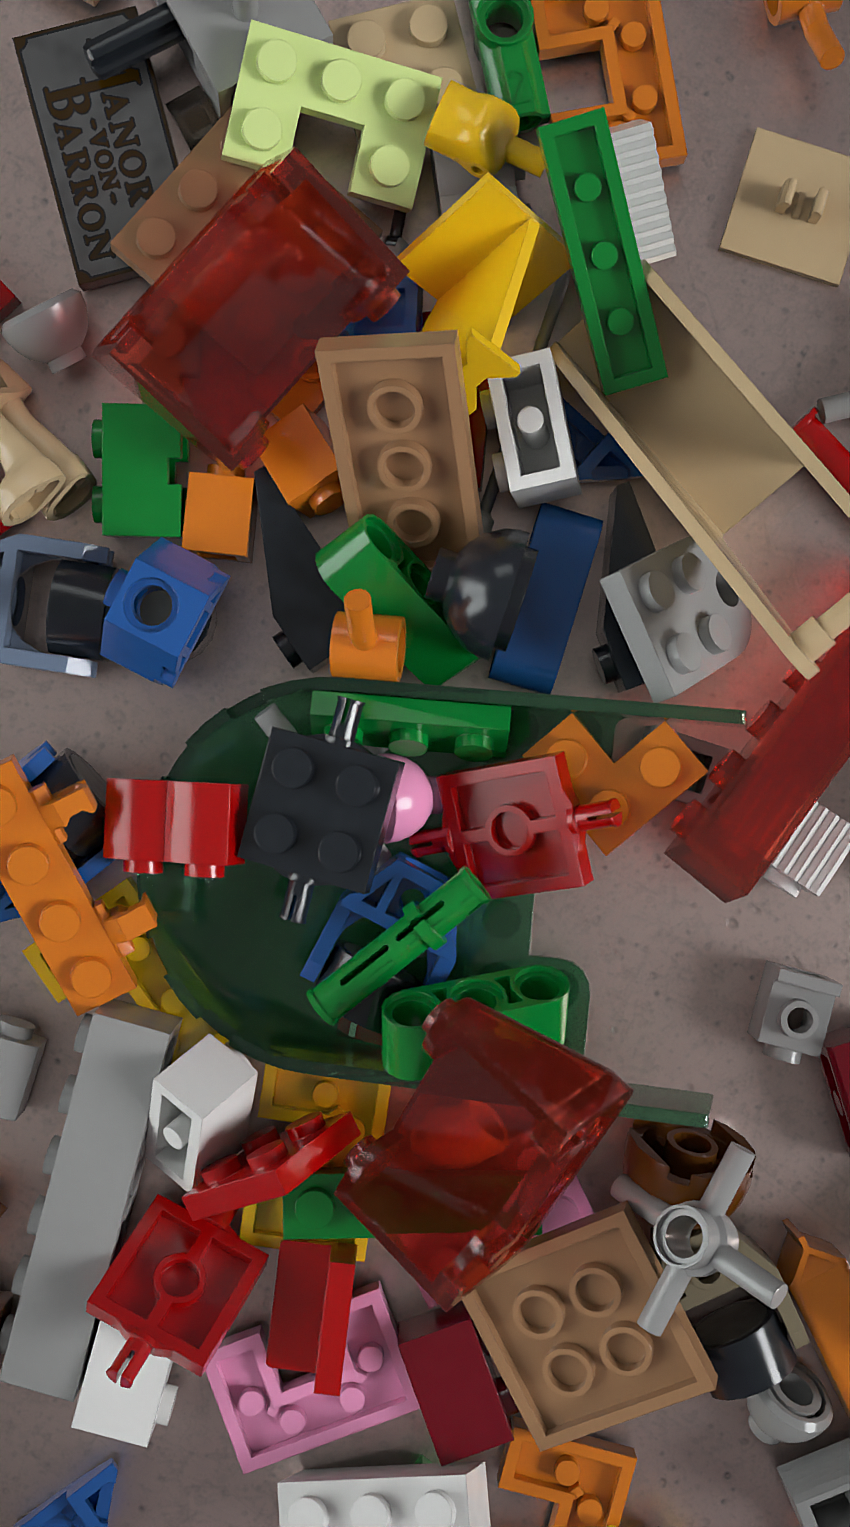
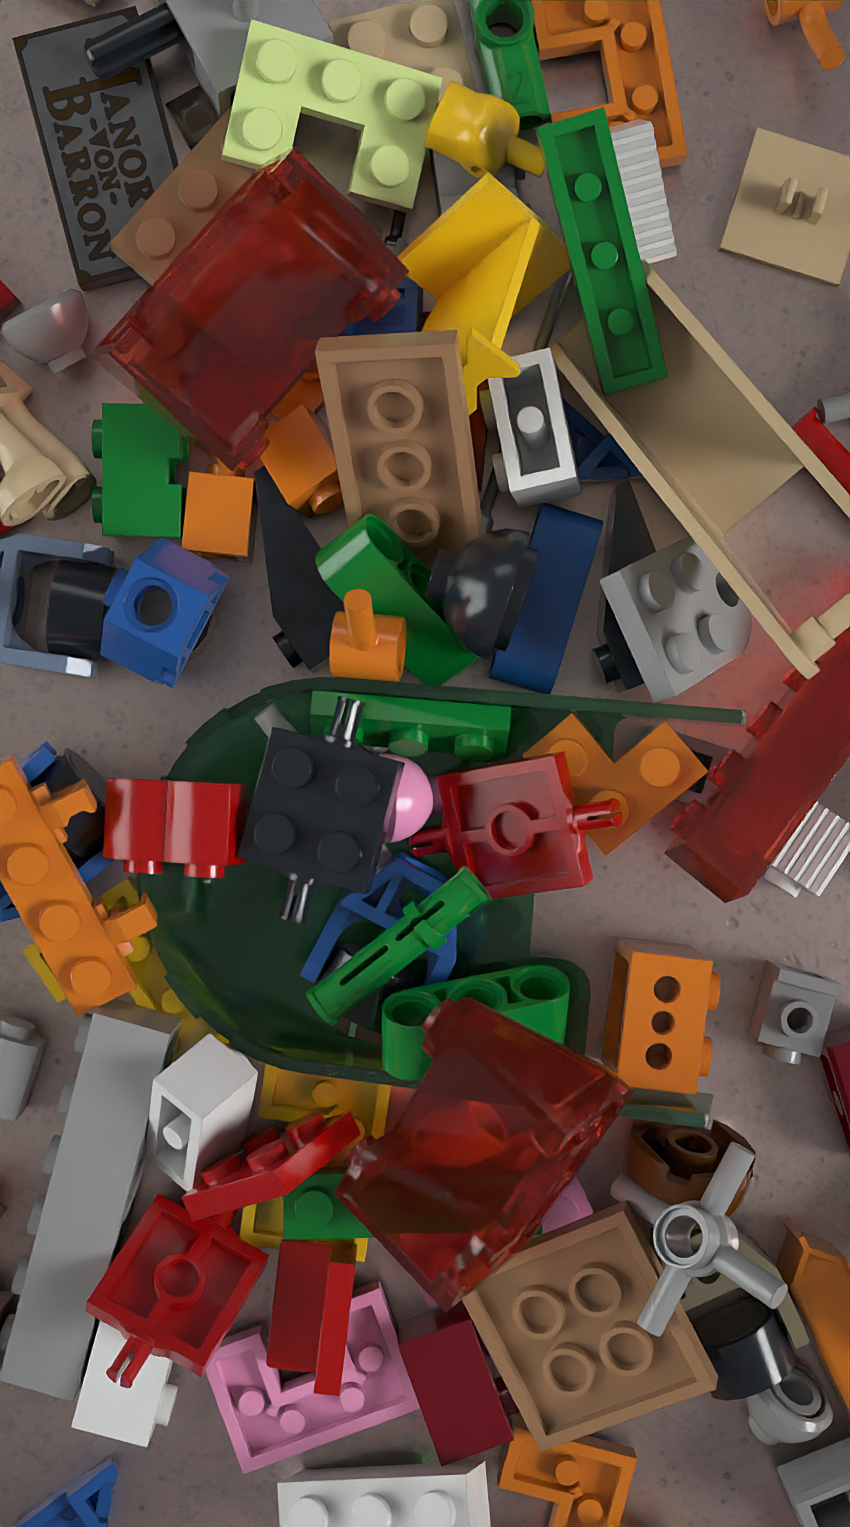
none -> orange piece [600,936,720,1095]

